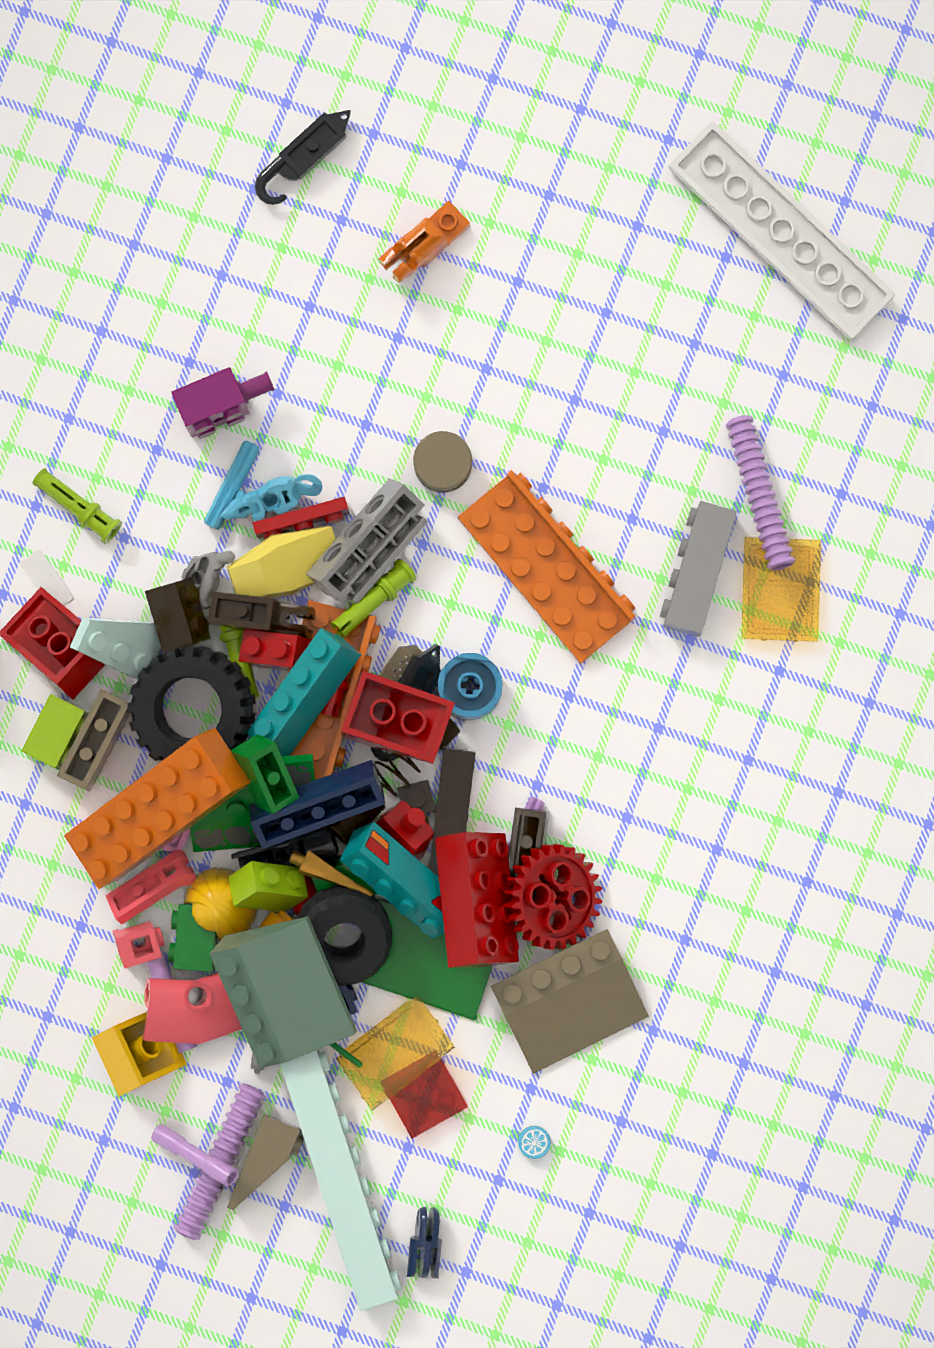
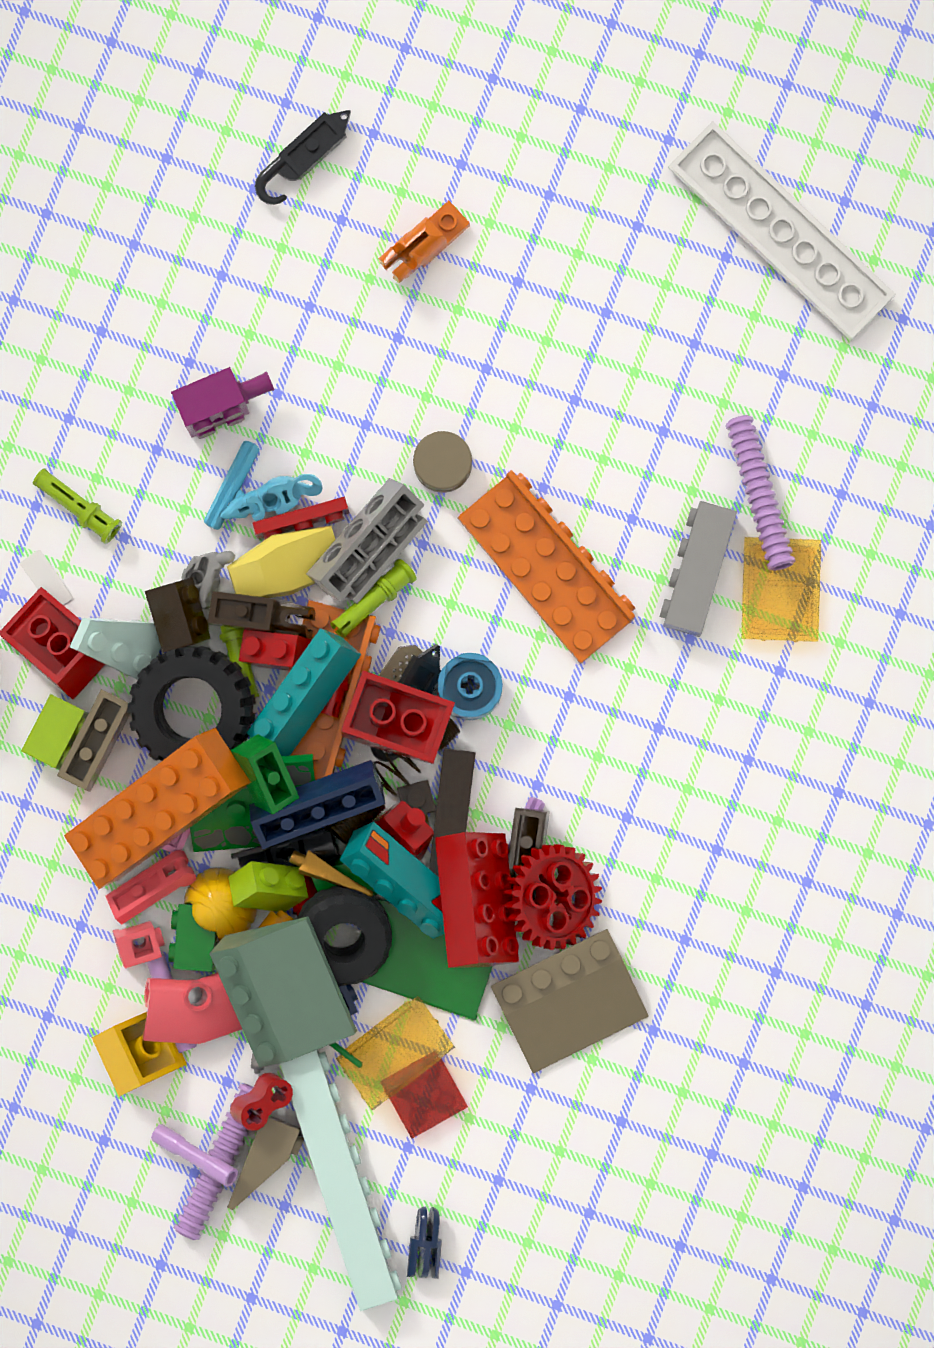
medium azure tile [518,1126,551,1159] -> none
none -> red axle [230,1072,293,1131]

